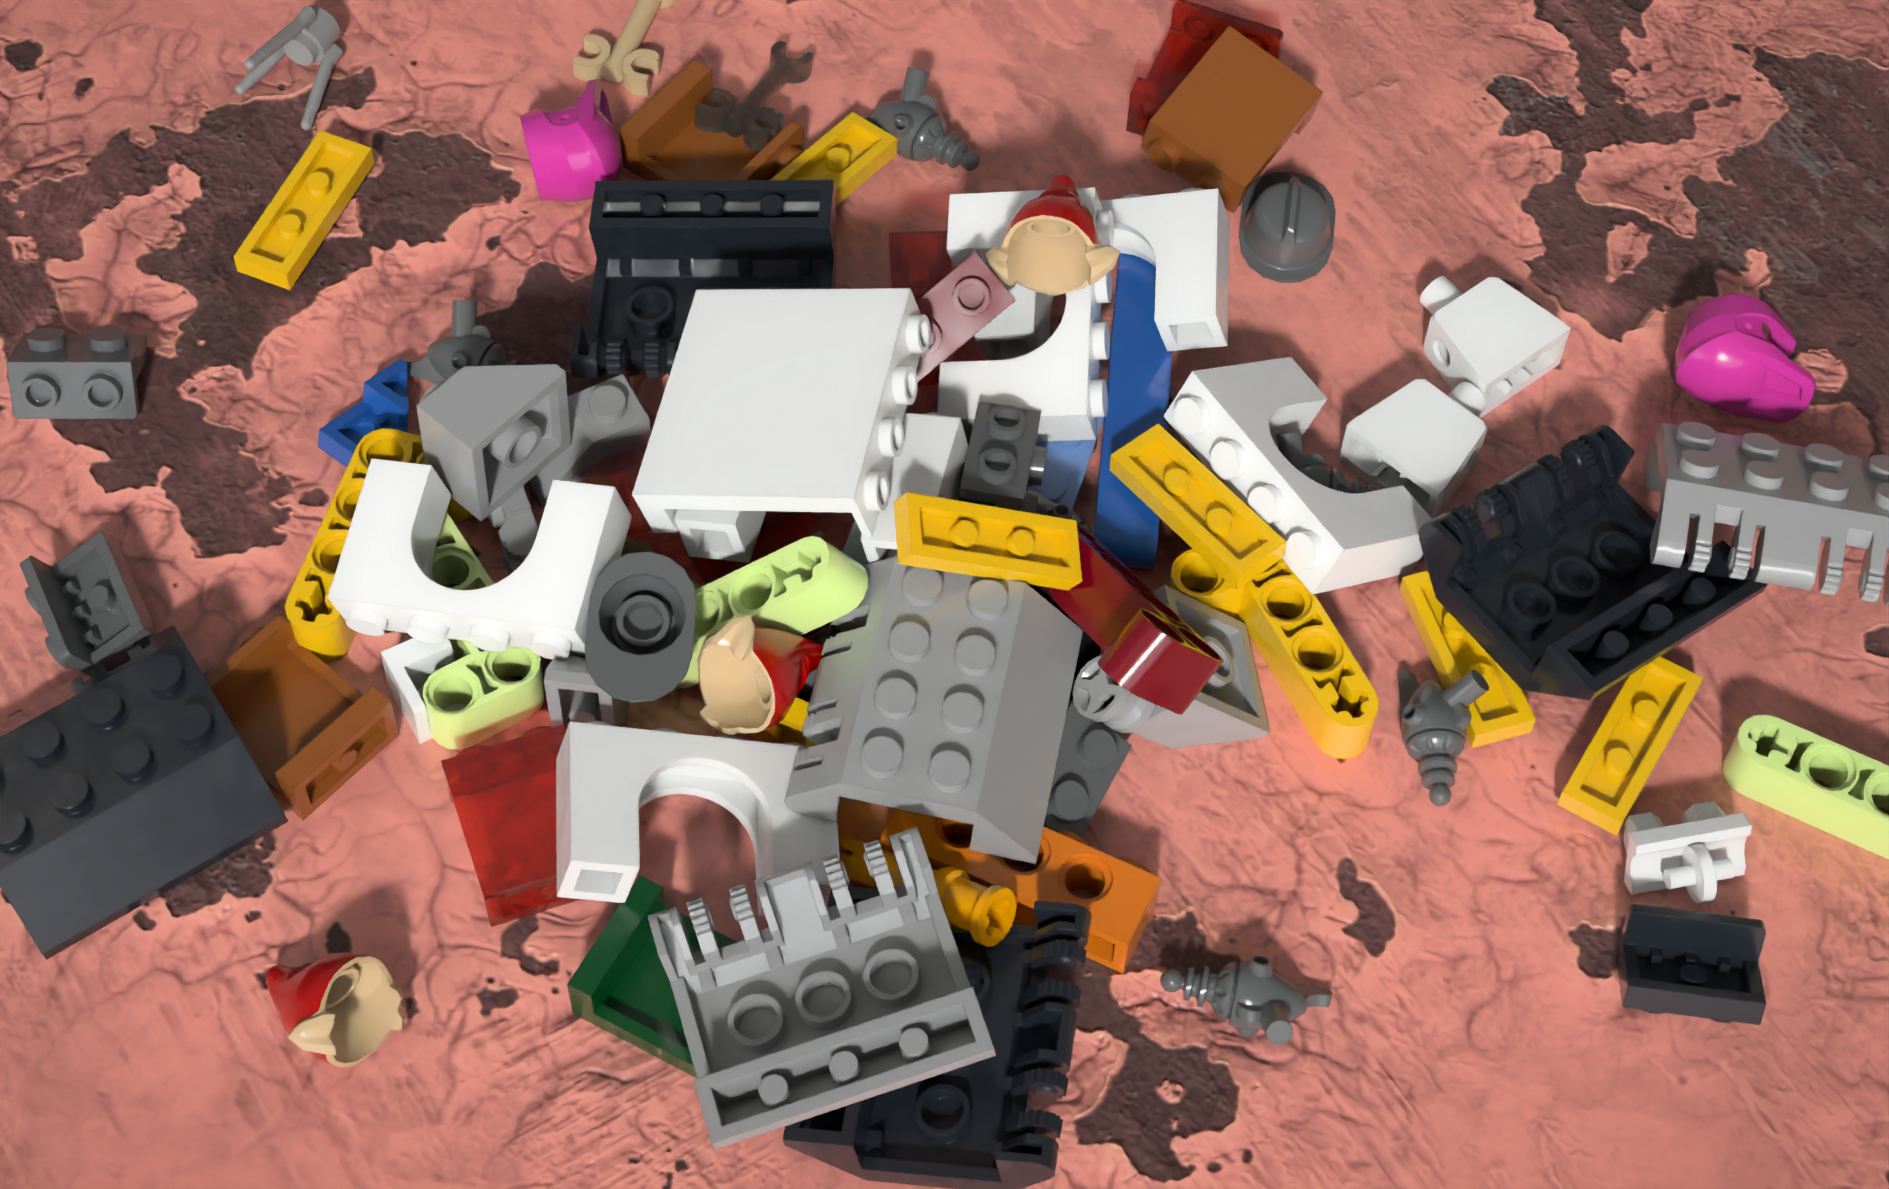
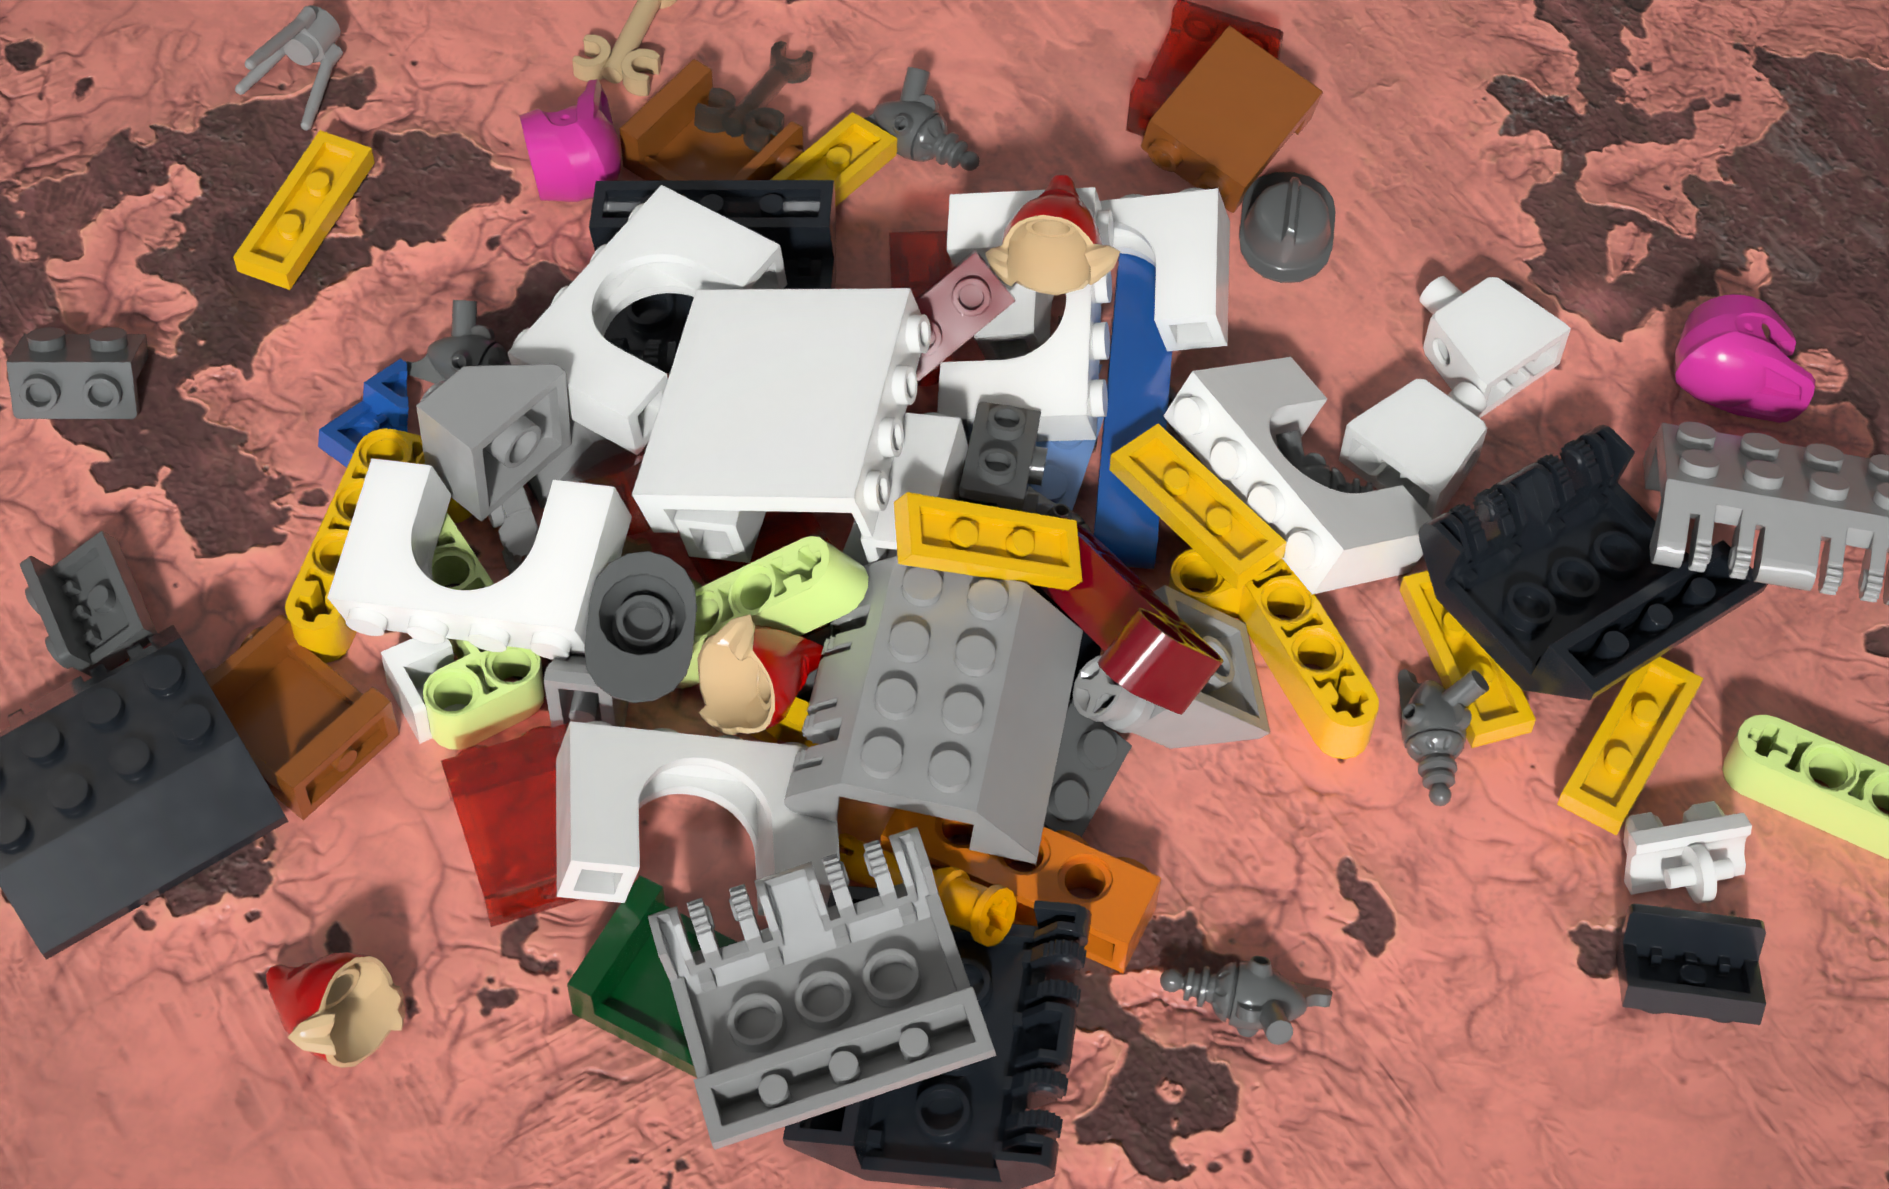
none -> white arch [508,185,787,455]

